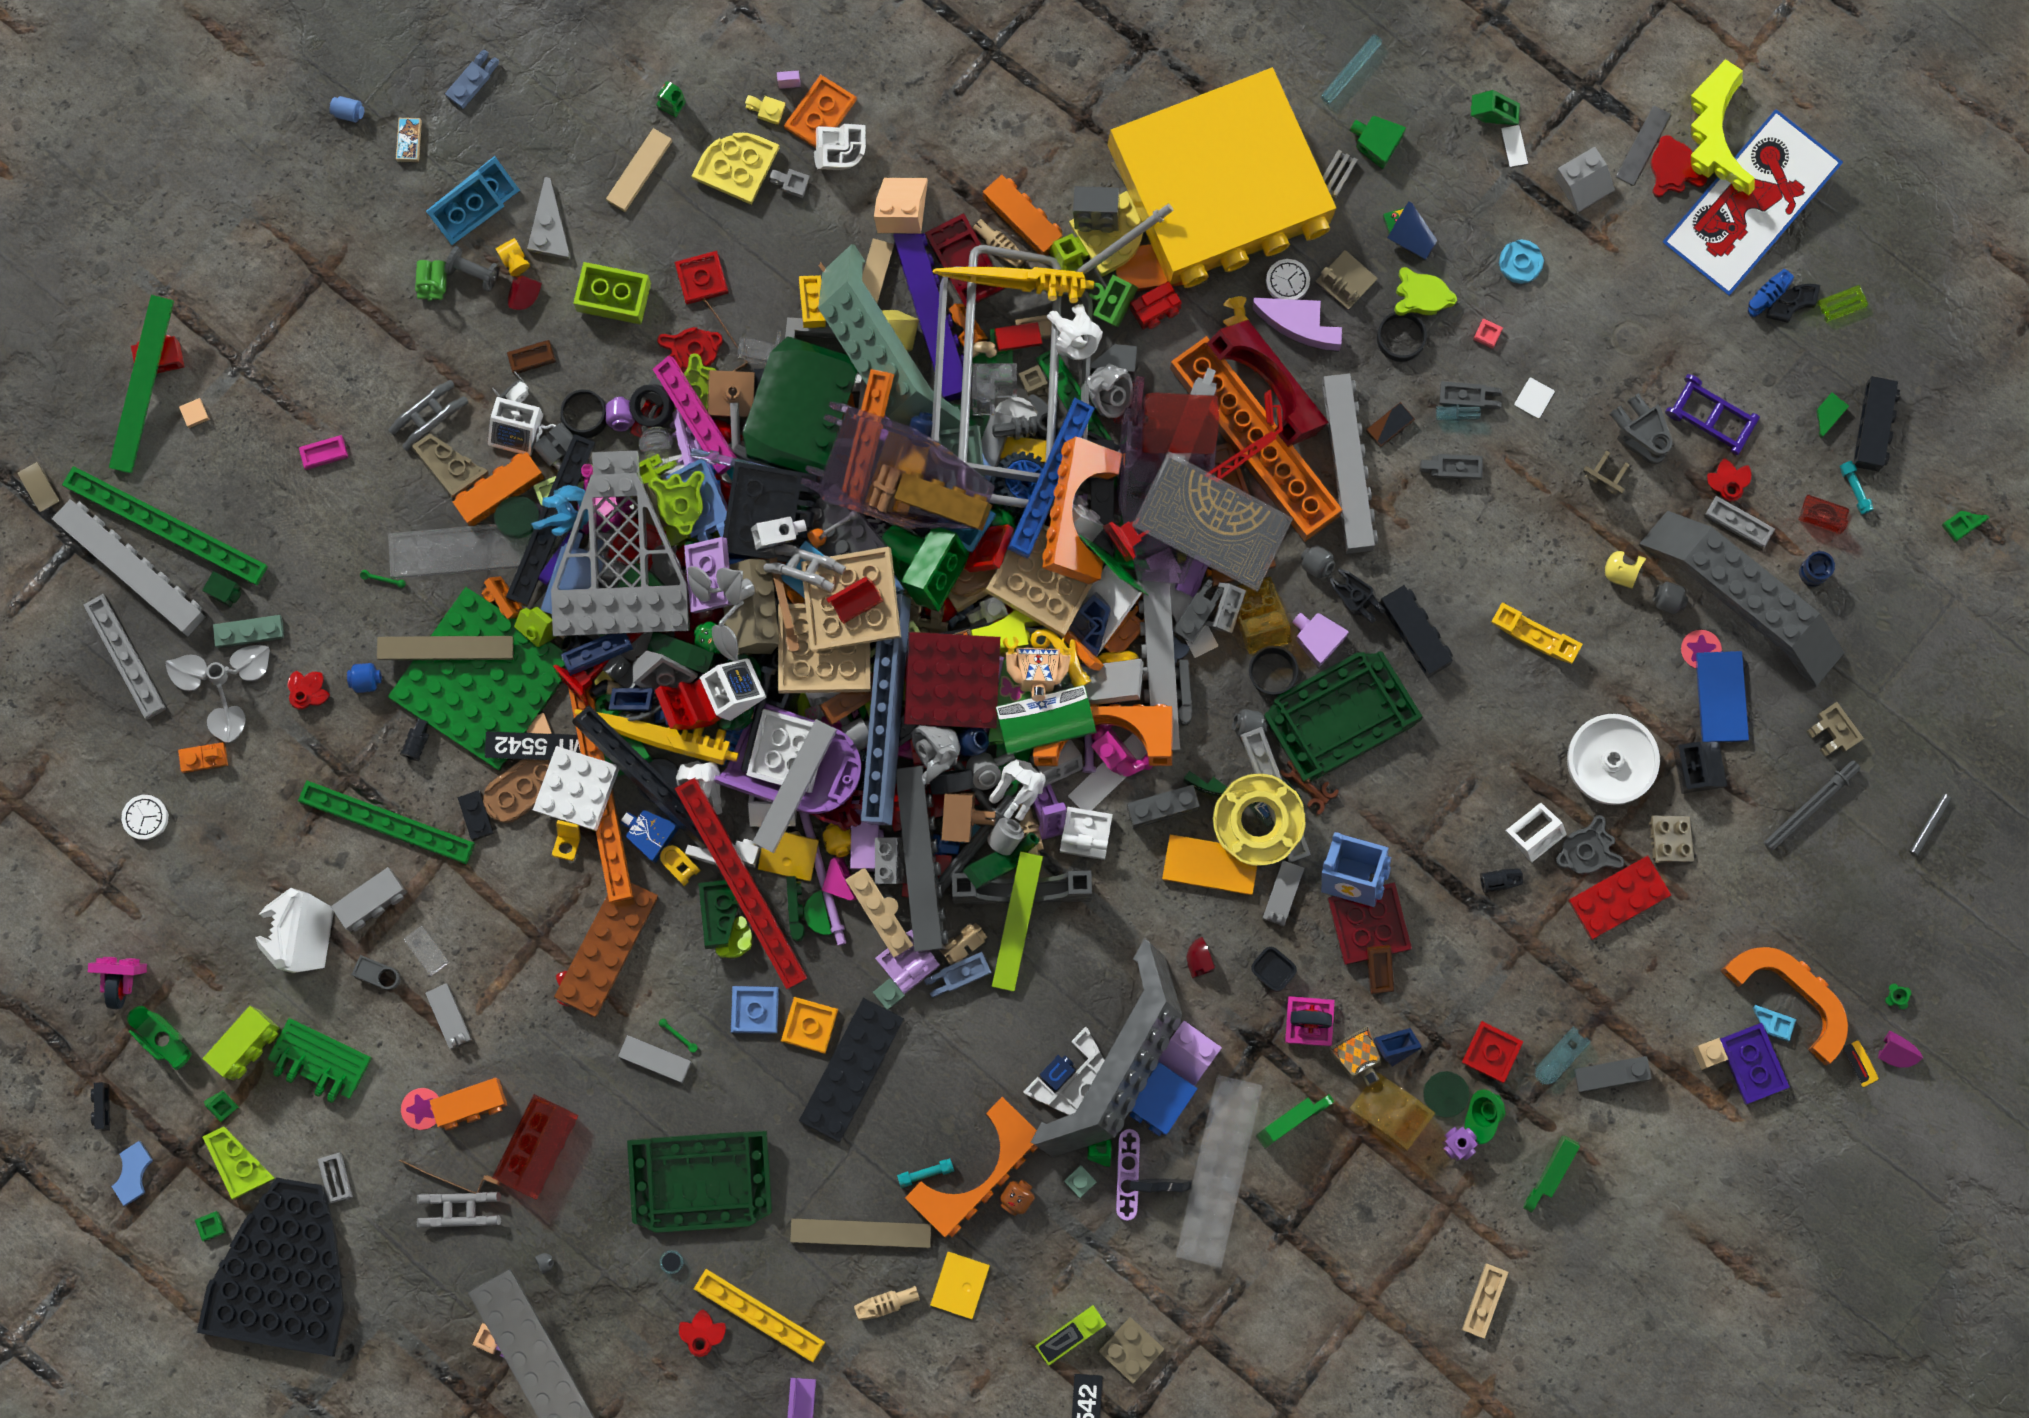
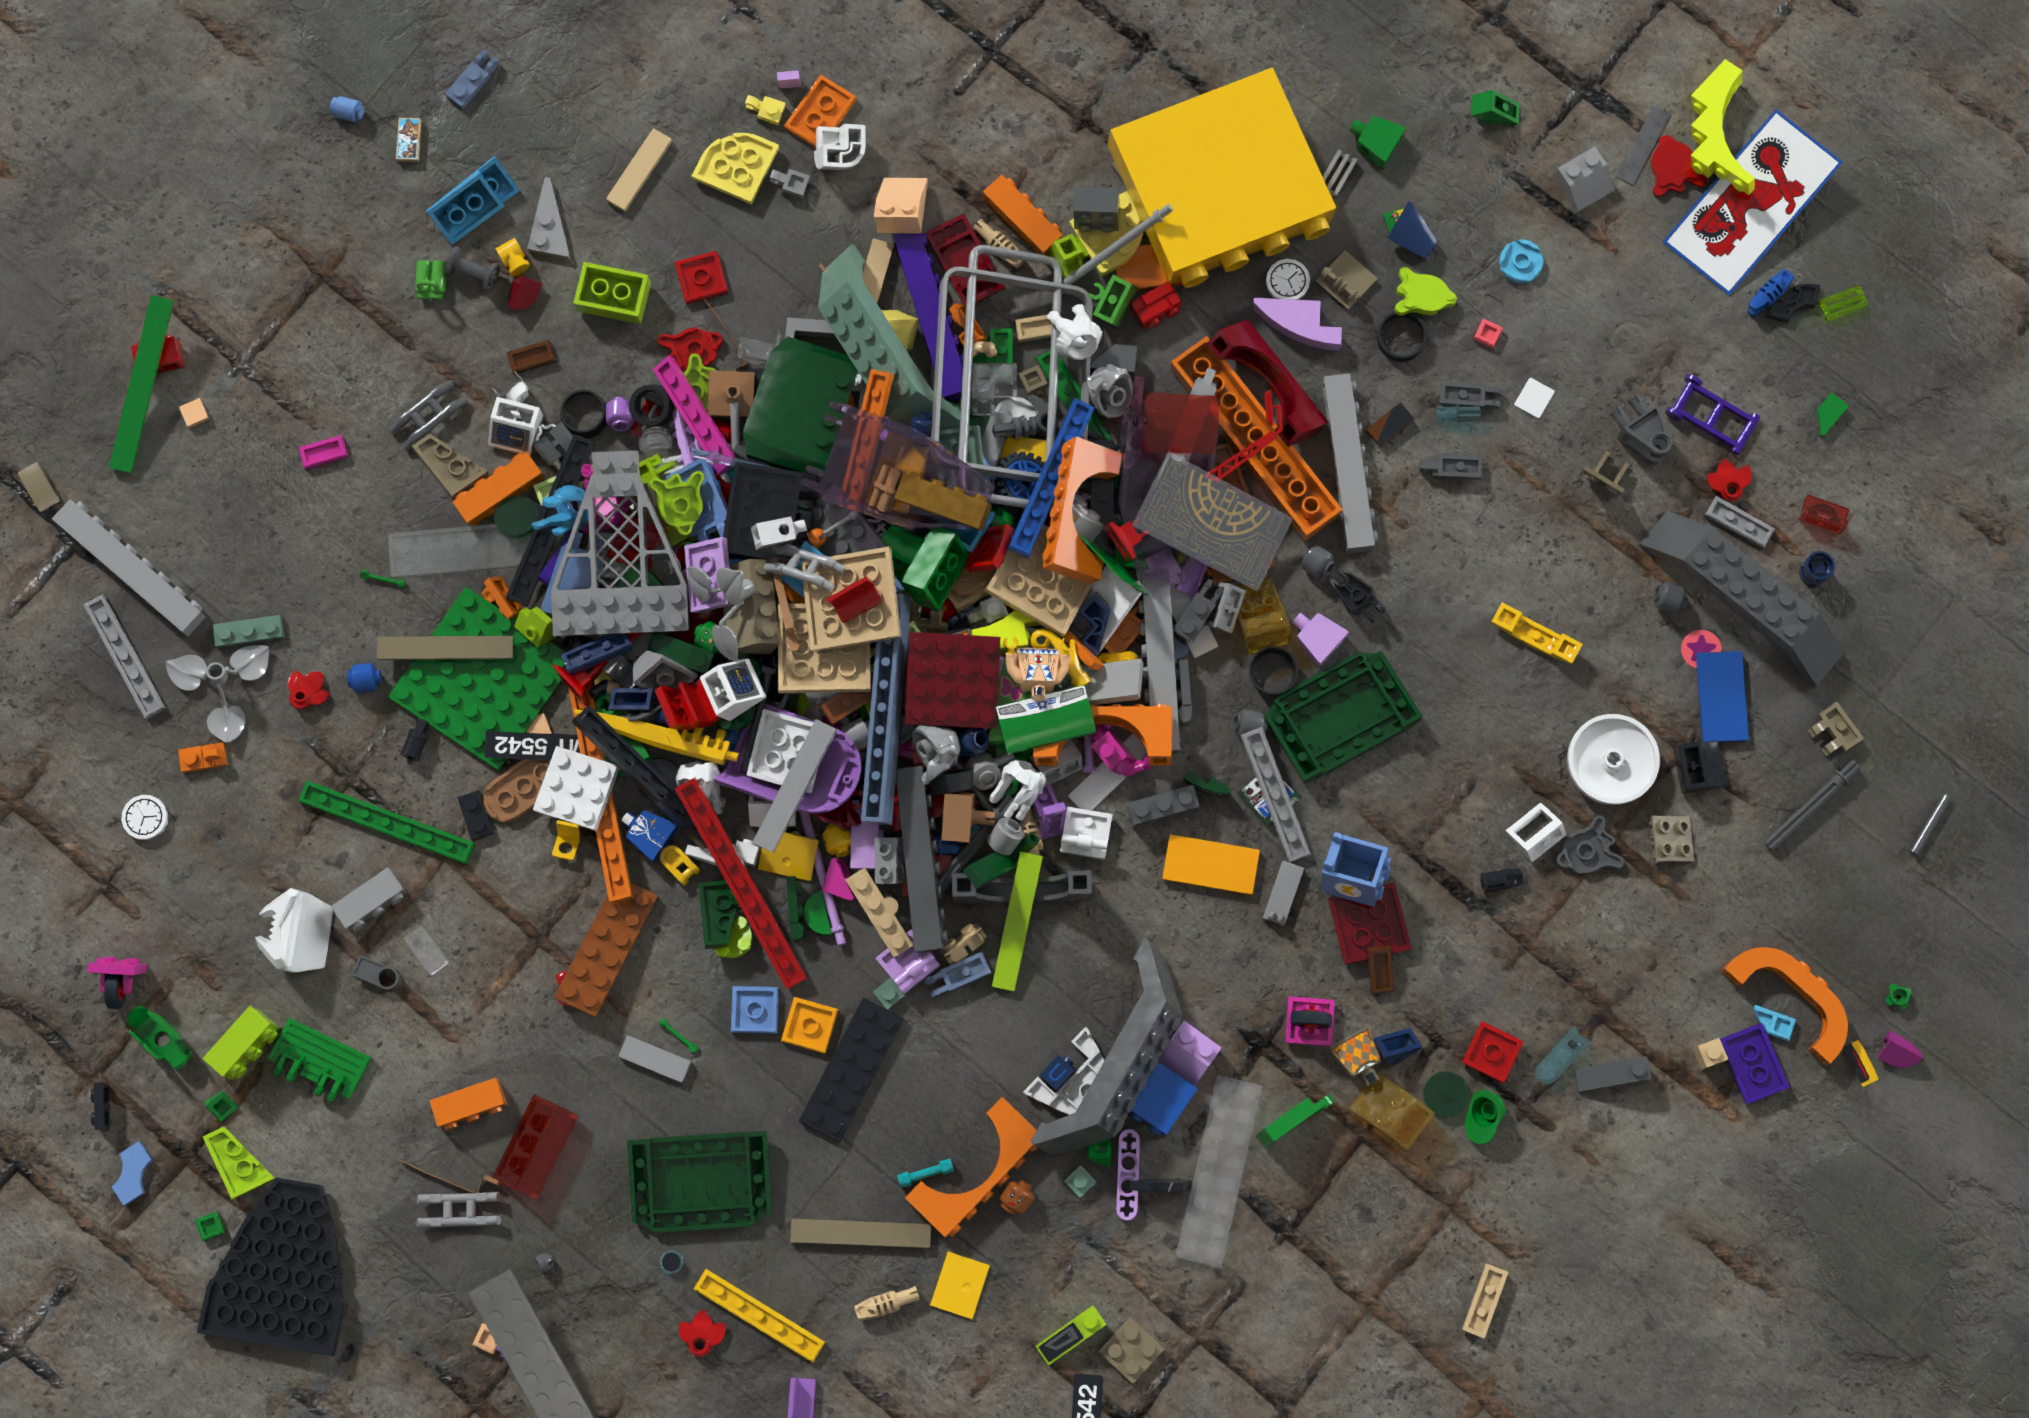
green plate [62,466,268,586] -> none
dark green brick [202,571,242,607] -> none
light grey tile [318,1152,353,1204] -> none
coral sticker [401,1088,439,1130] -> none
light grey hinge [425,983,472,1050] -> none
green leg [656,81,686,118] -> none
yellow plate [799,275,826,328] -> none
yellow piece [932,267,1094,303] -> none
red tile [994,322,1042,352] -> none
dark red brick [1186,937,1215,979] -> none
light yellow piece [1213,774,1305,865] -> none
yellow piece [1223,296,1249,326] -> none
black piece [1251,946,1297,991] -> none
copper bar [1279,761,1339,816] -> none
clear light blue axle [1321,34,1382,104] -> none
black brick [1379,585,1453,679] -> none
medium lavender brick [1442,1127,1478,1161] -> none
white sticker [1501,125,1528,167] -> none
green piece [1523,1135,1580,1213] -> none
red plate [1568,856,1671,940] -> none
light yellow helmet [1605,551,1646,589] -> none
teal bar [1839,461,1874,515] -> none
black brick [1853,376,1900,472] -> none
green tile [1942,511,1990,543] -> none

